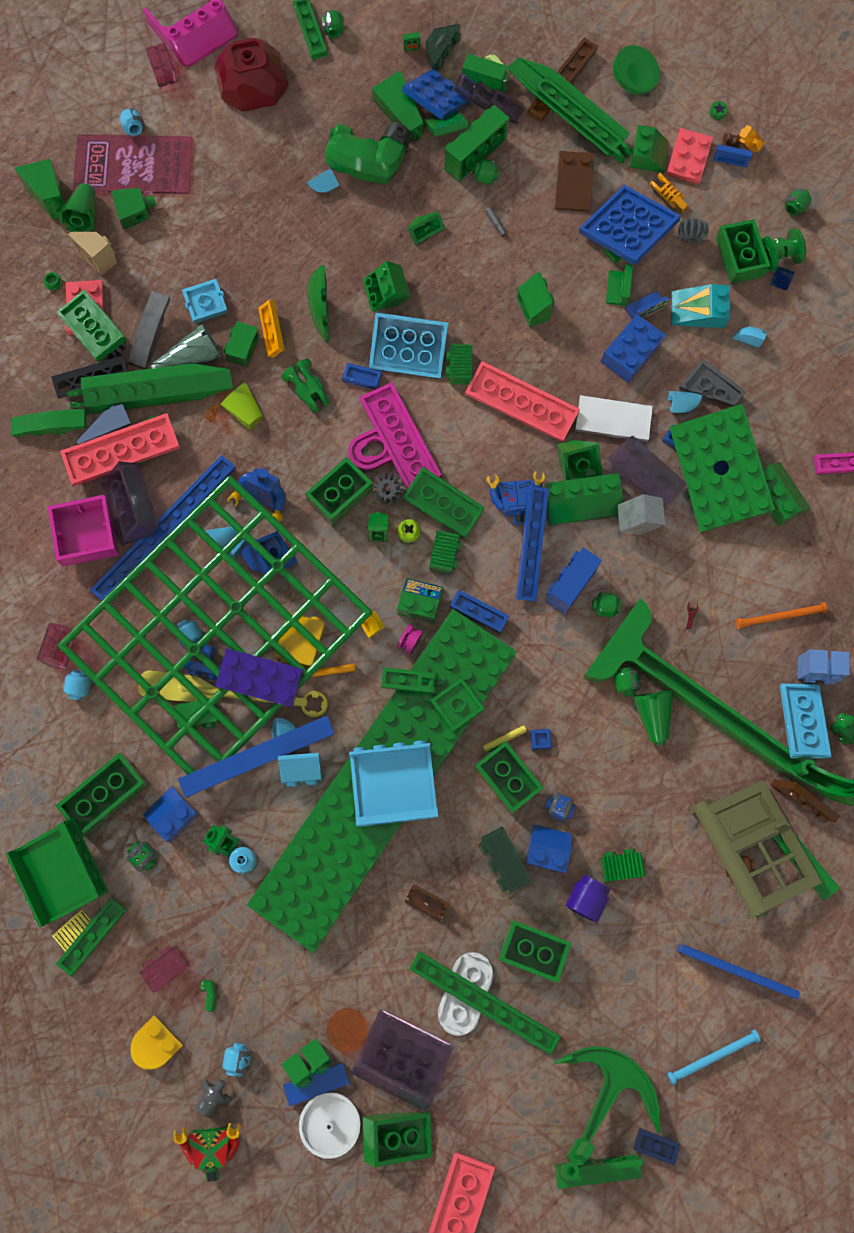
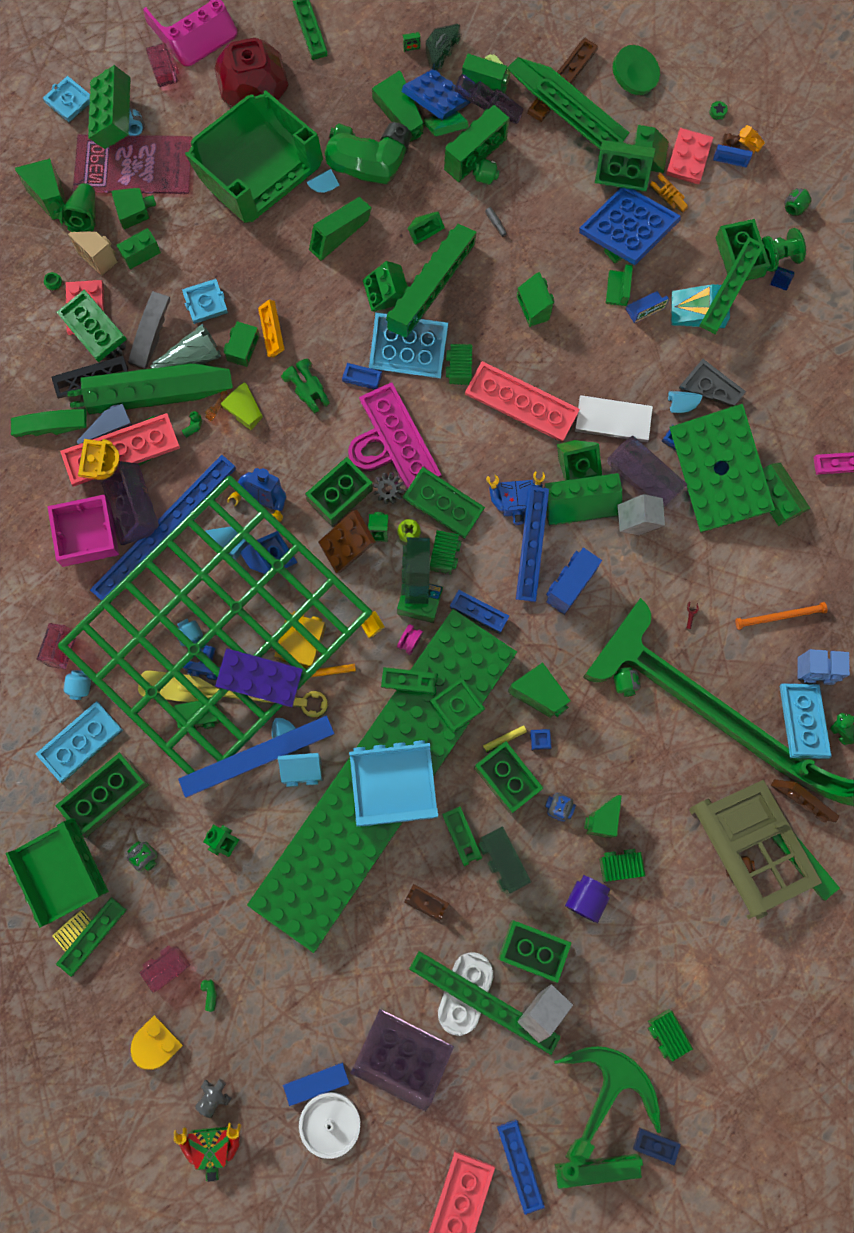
blue slope [143,786,200,843] -> none
medium azure head [222,1043,252,1077] -> none
medium azure head [229,847,257,874] -> none
green piece [281,1038,333,1089] -> none
green brick [307,265,329,342] -> none
green head [322,10,344,38] -> none
clear orange tile [327,1008,368,1052] -> none
green slope [363,1112,432,1167] -> none
blue slope [524,824,572,873] -> none
reddish brown slope [555,151,595,212] -> none
green head [592,592,621,618] -> none
blue brick [601,314,666,383] -> none
green cone [634,691,673,745] -> none
medium azure bar [667,1030,761,1085] -> none
blue tile [676,944,800,999] -> none
dark grey gear [678,218,709,243] -> none
medium azure brick [732,326,766,348] -> none
none -> medium azure tile [36,701,123,783]
none -> medium azure plate [43,76,90,122]
none -> yellow slope [78,439,120,480]
none -> green brick [88,65,131,149]
none -> green brick [116,228,161,270]
none -> green arm [181,411,202,438]
none -> green slope [185,90,323,223]
none -> green slope [309,197,371,261]
none -> reddish brown plate [318,510,376,573]
none -> green brick [386,224,477,338]
none -> clear green brick [401,537,430,604]
none -> green plate [442,807,482,867]
none -> blue tile [497,1119,545,1215]
none -> green slope [508,662,571,718]
none -> flat silver piece [517,984,573,1042]
none -> green slope [584,795,622,838]
none -> green brick [595,140,656,192]
none -> green brick [648,1009,693,1061]
none -> green plate [699,237,765,335]

